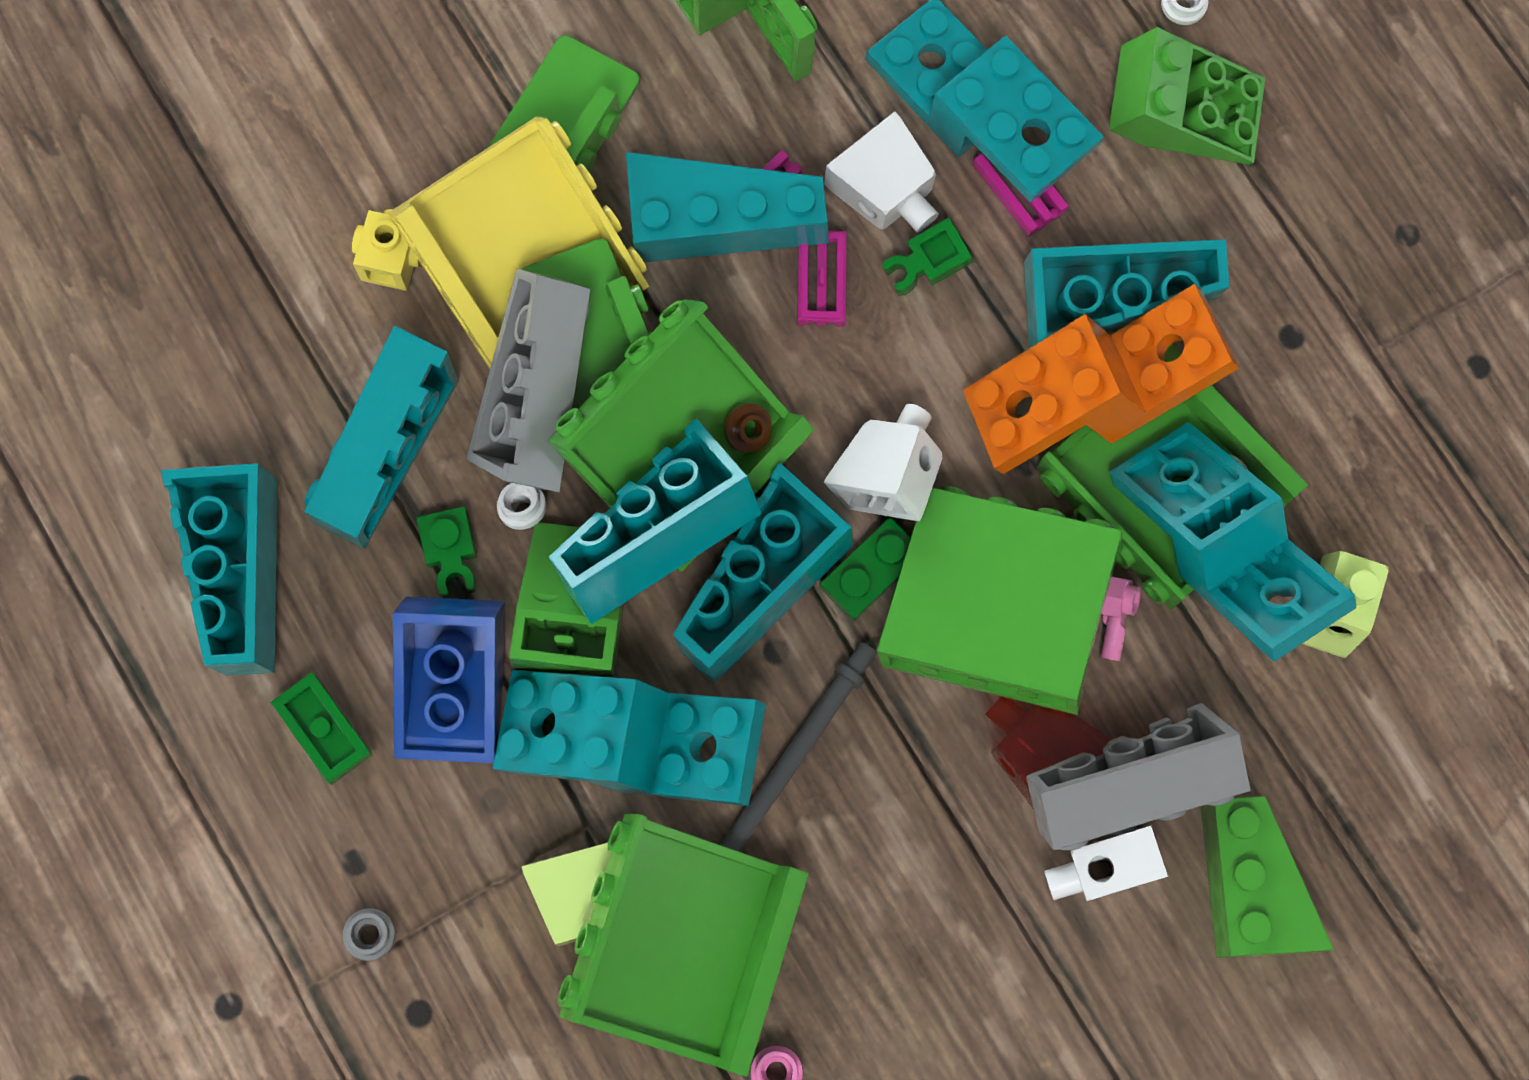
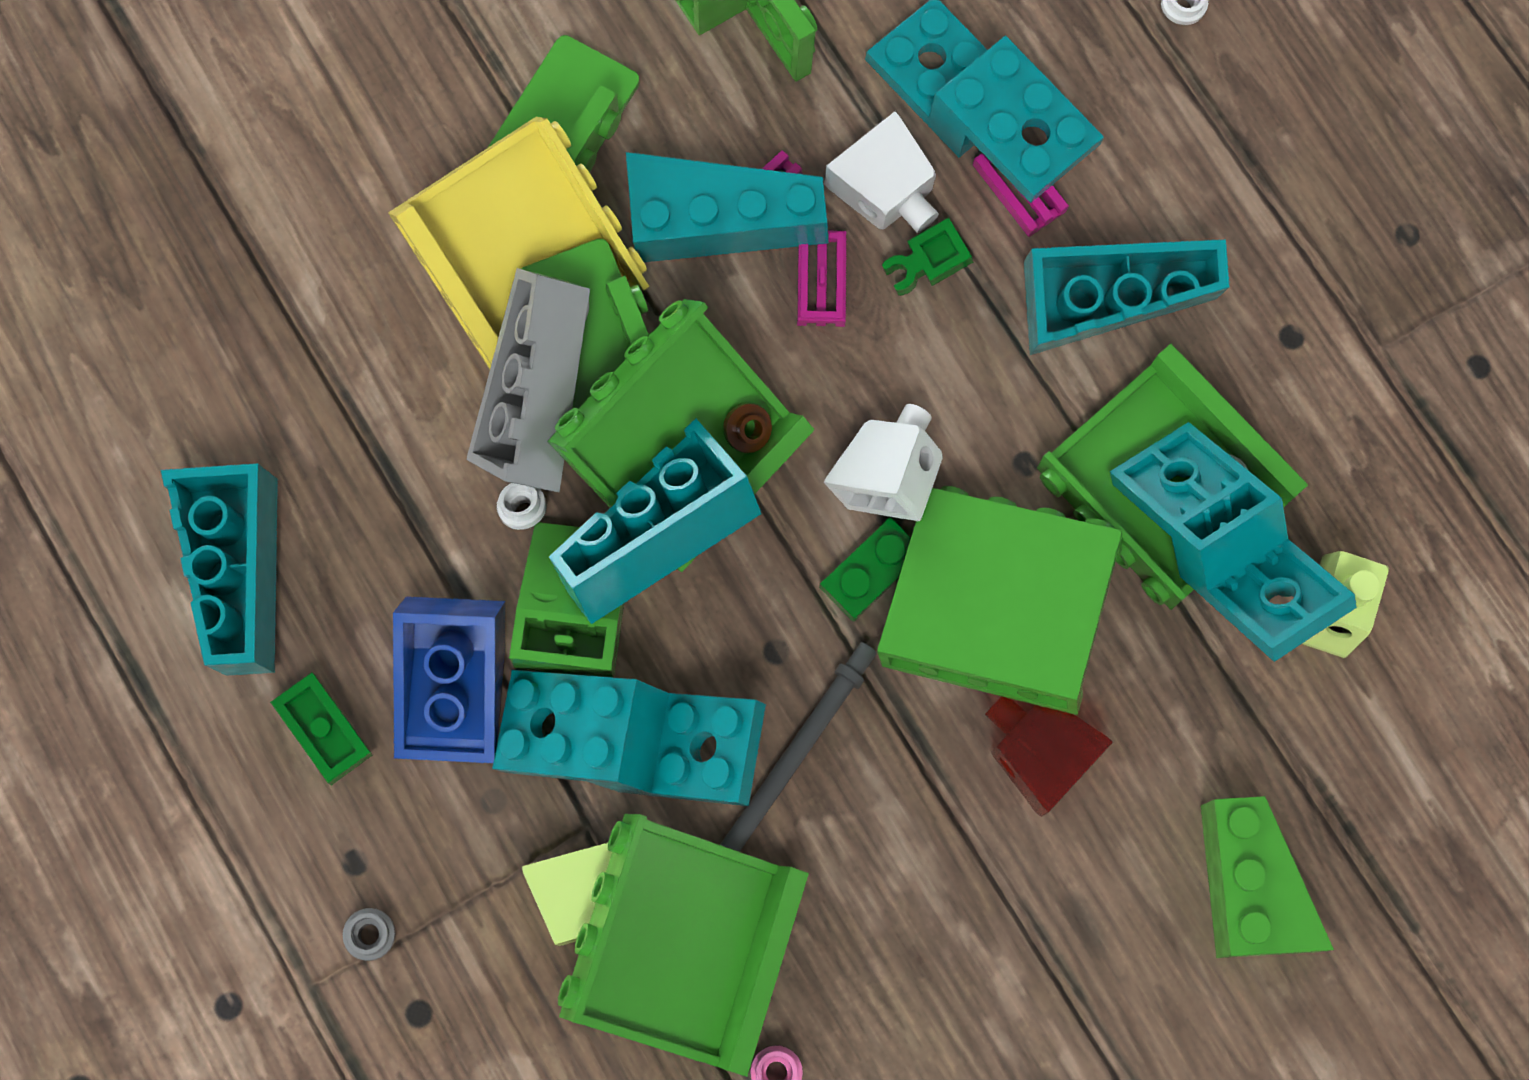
teal wedge [304,325,459,549] -> none
light yellow brick [352,209,422,291] -> none
green plate [416,506,477,598] -> none
teal wedge [673,462,853,684] -> none
orange bracket [963,284,1240,474] -> none
light grey wedge [1026,702,1251,851] -> none
white torso [1044,826,1168,902] -> none
bright pink piece [1100,577,1141,661] -> none
bright green slope [1109,27,1265,165] -> none

